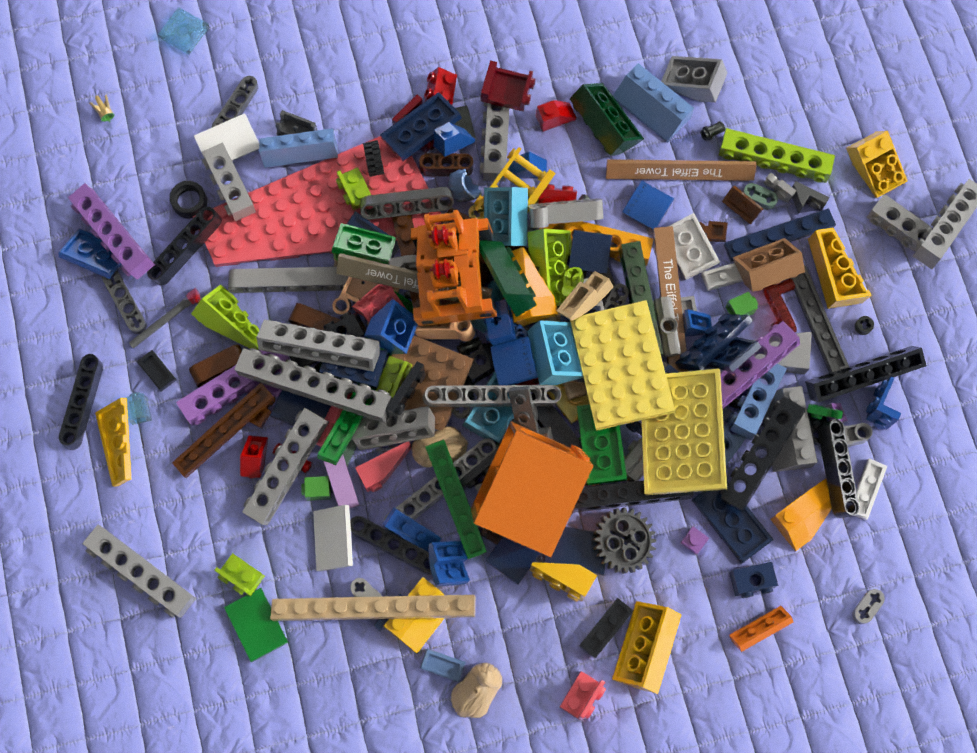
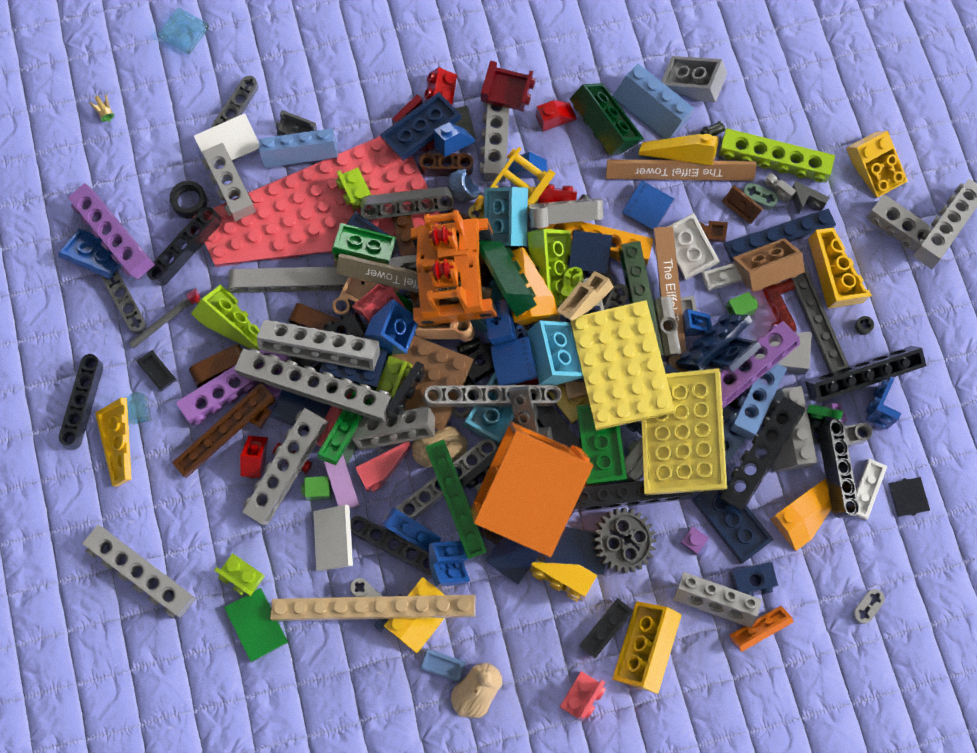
black tyre [363,140,384,177] -> none
none -> yellow wedge [639,134,719,166]
none -> light grey brick [673,572,762,628]
none -> black piece [888,477,930,517]

